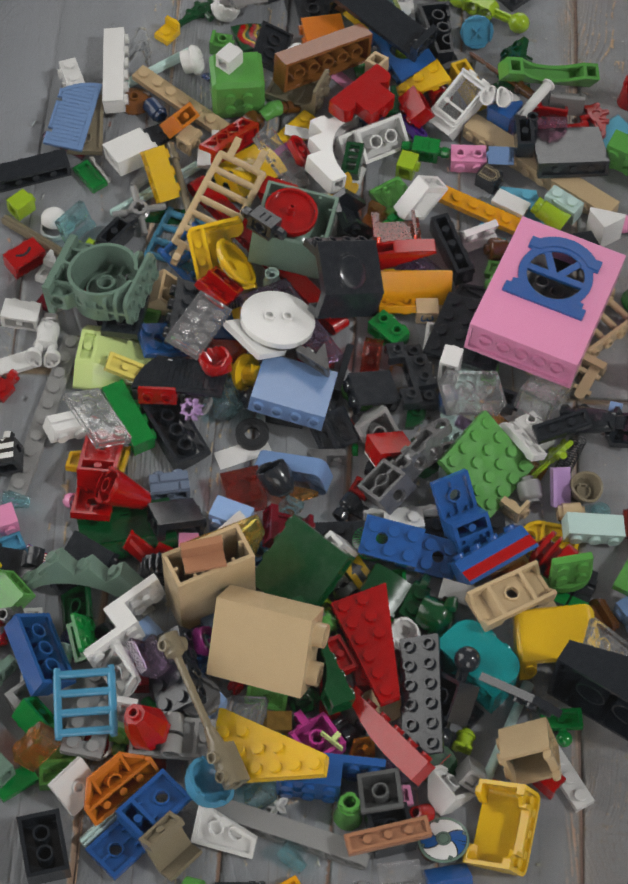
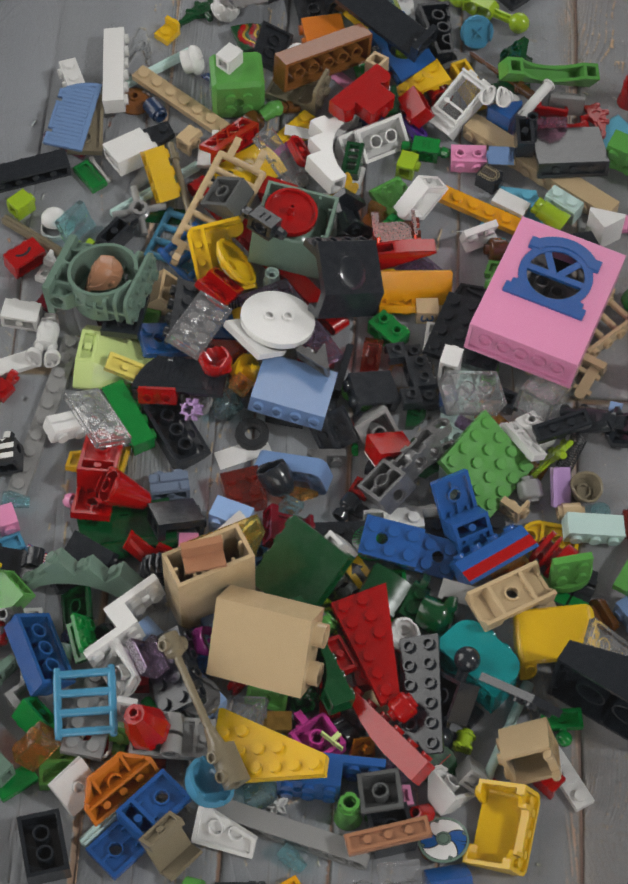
orange brick [159,102,200,139] -> none
bright green brick [209,30,236,54] -> none
black brick [429,213,475,286] -> none
none -> nougat helmet [86,255,124,292]
none -> dark grey slope [200,176,254,219]
none -> clear orange brick [228,371,255,398]
none -> red head [387,692,419,723]

